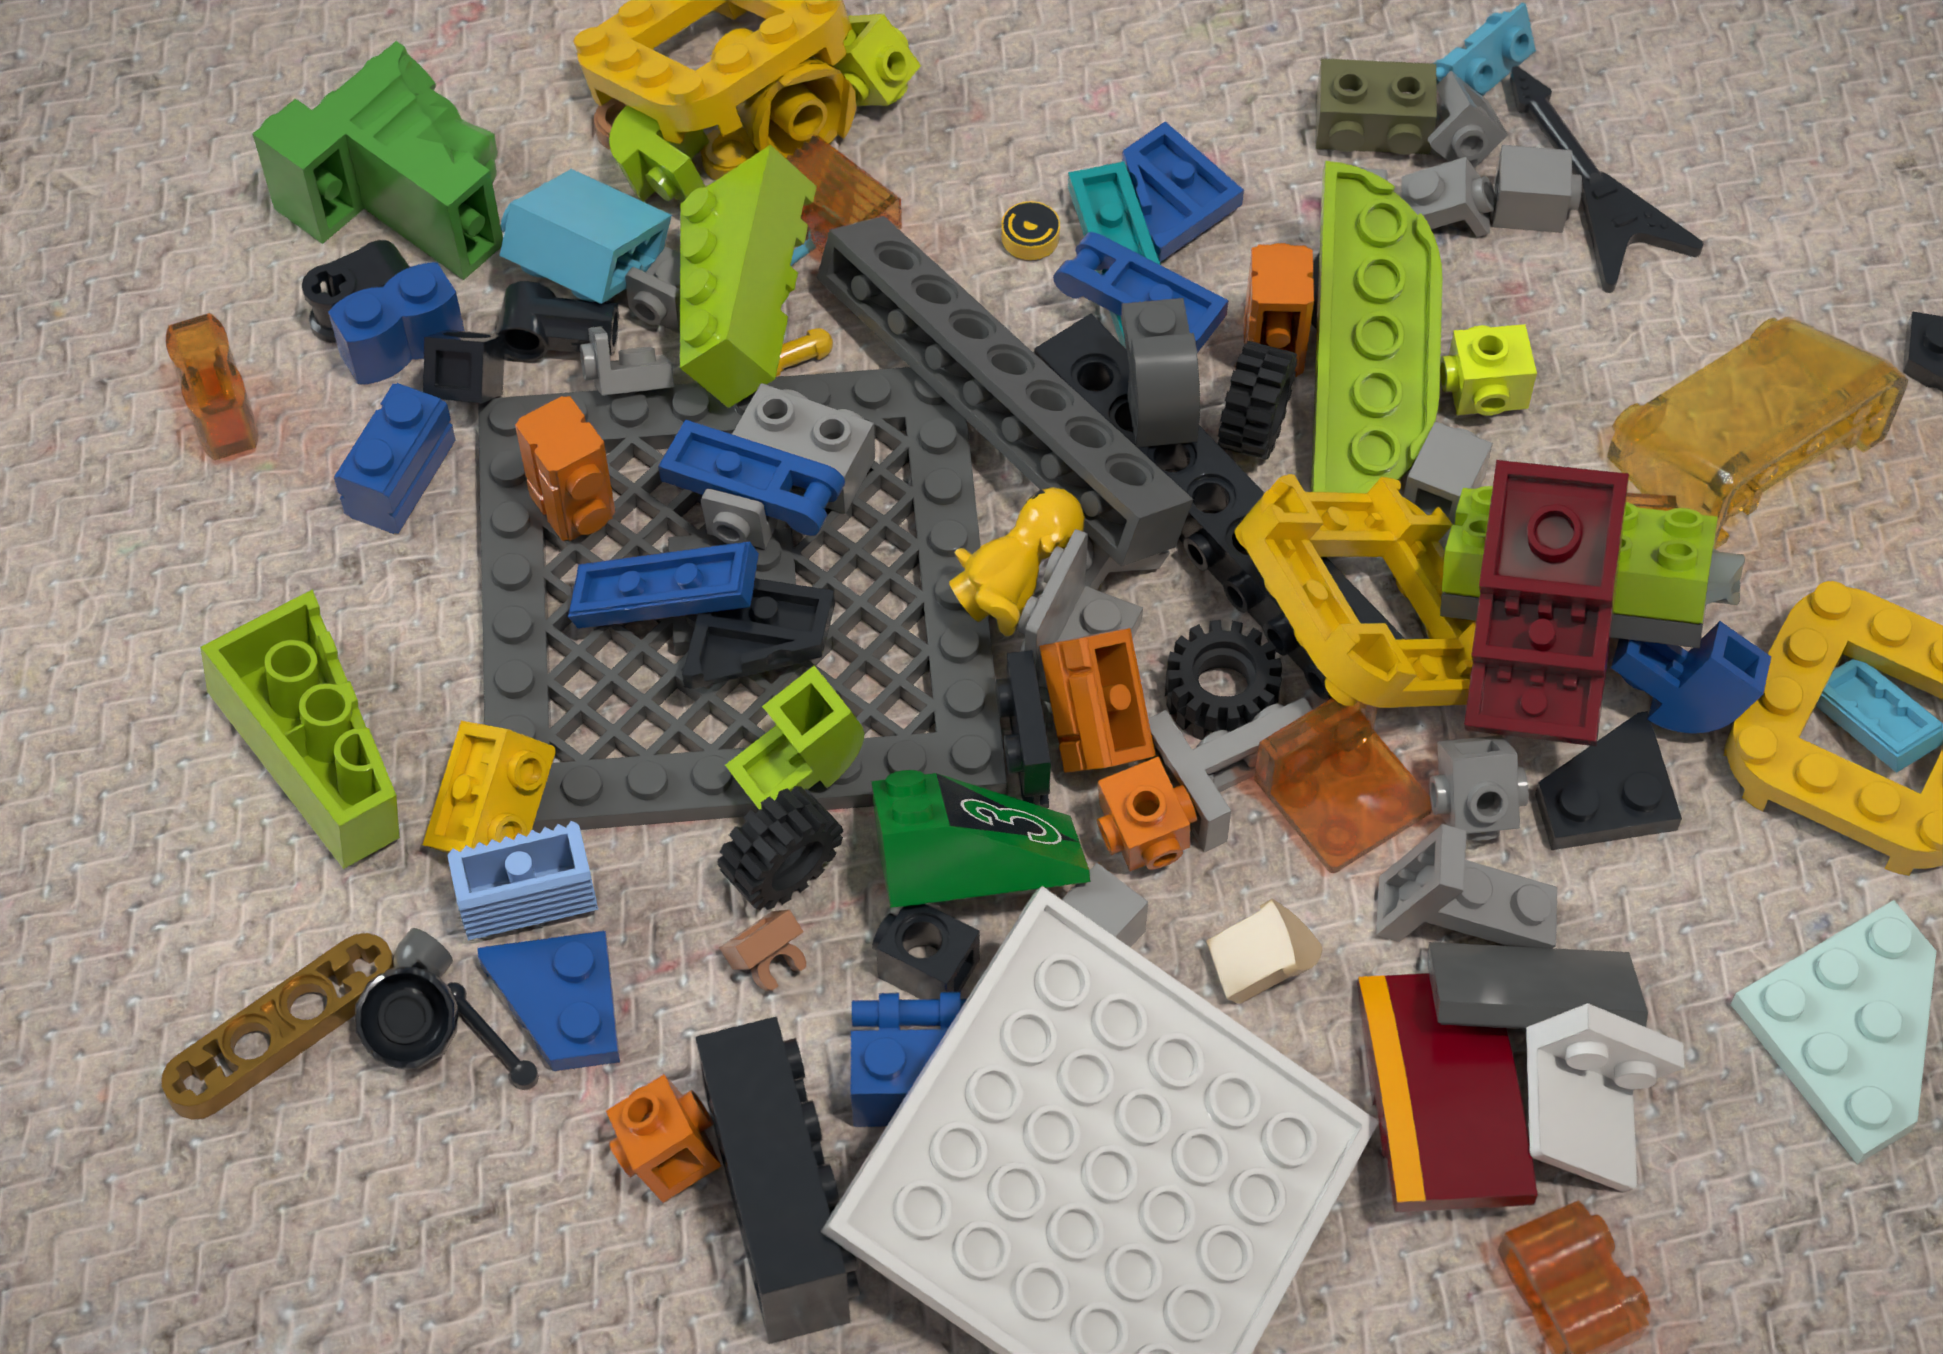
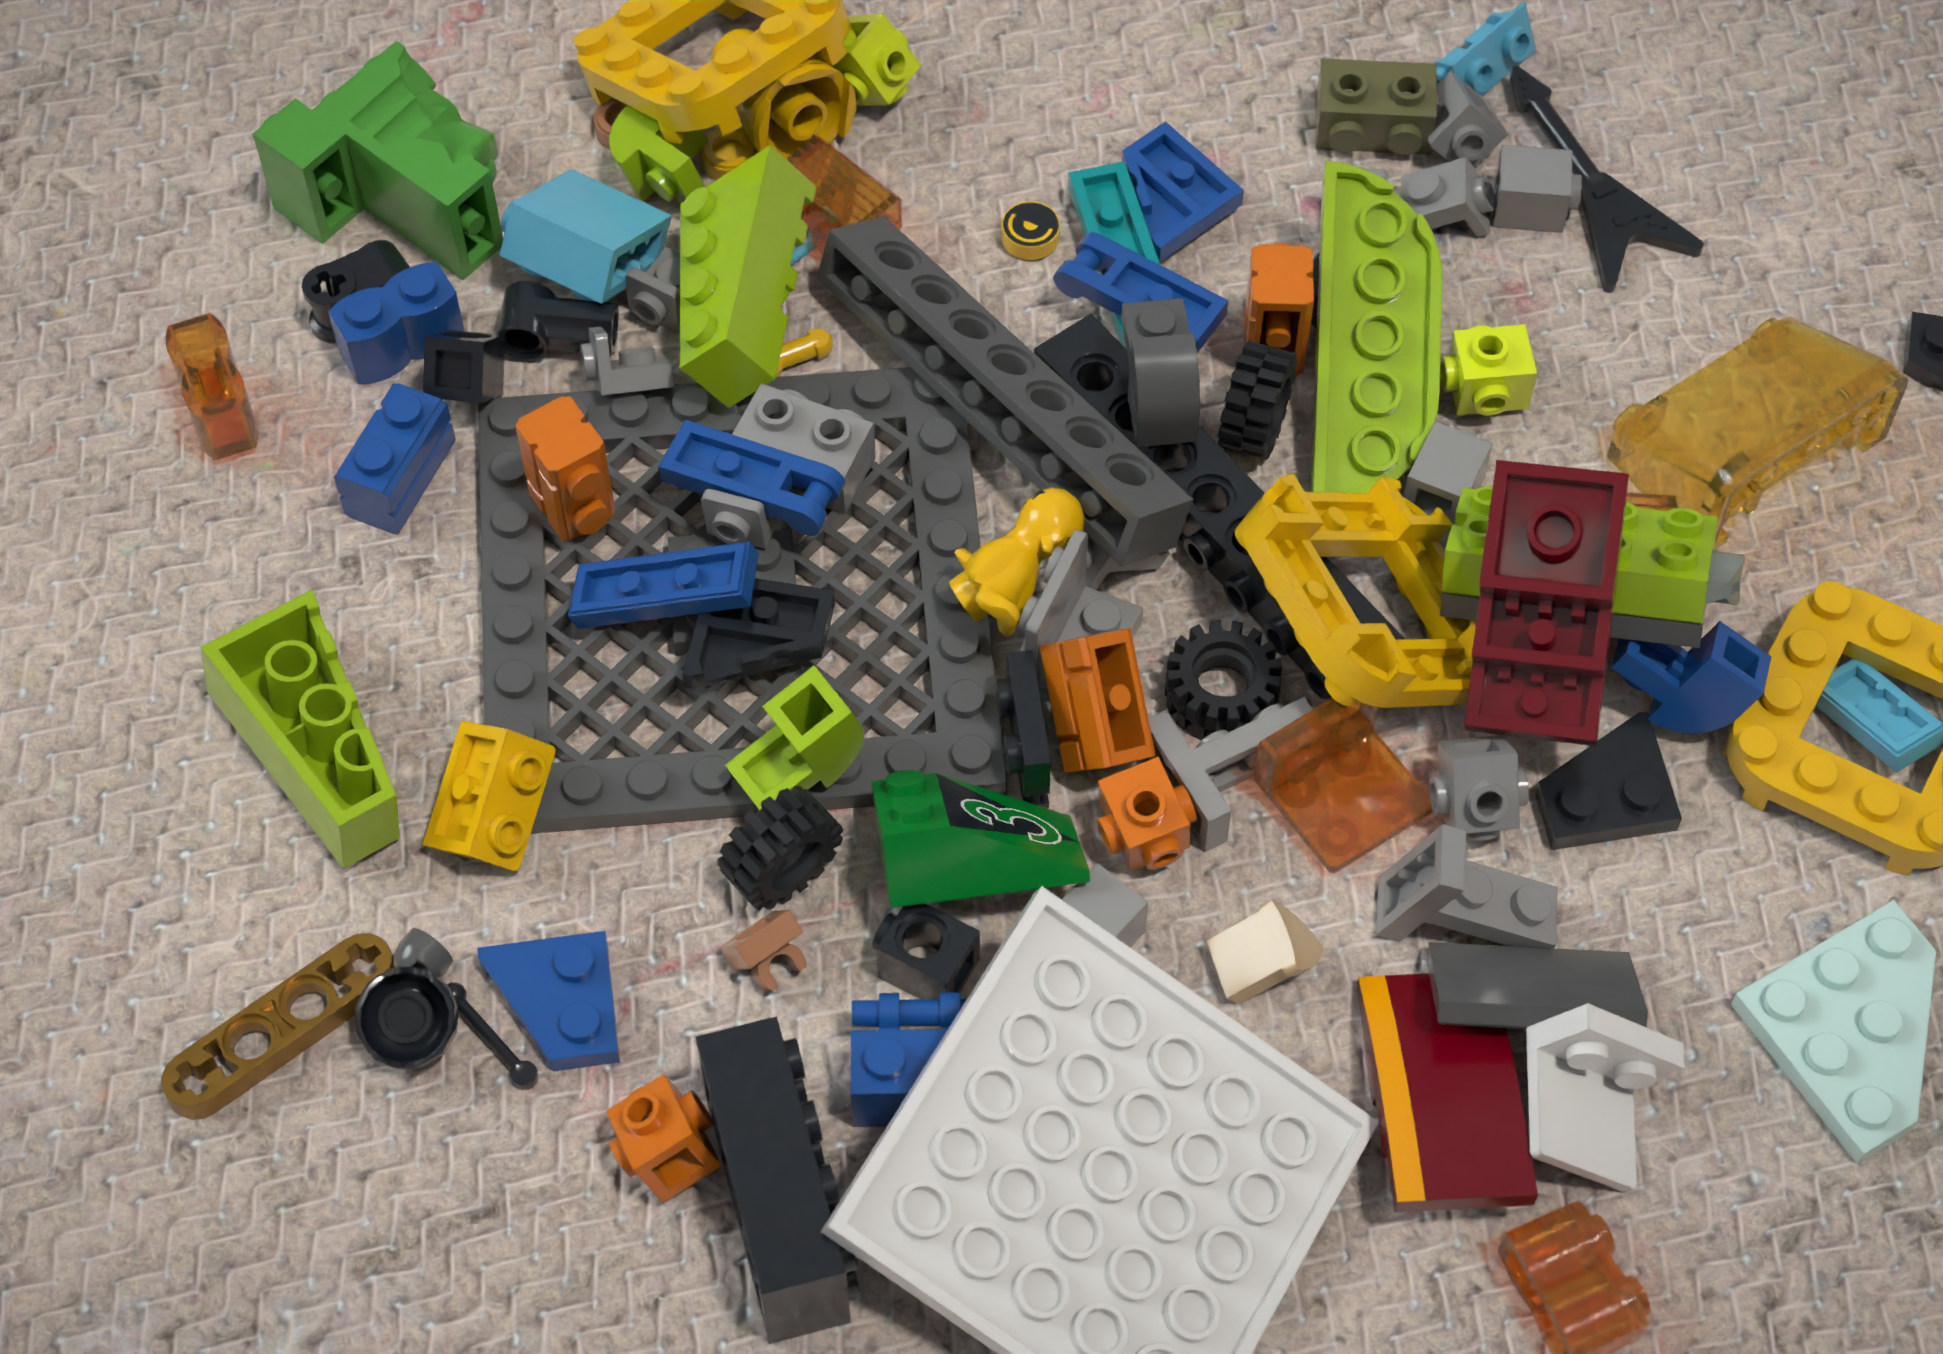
light blue brick [447,821,598,940] -> none

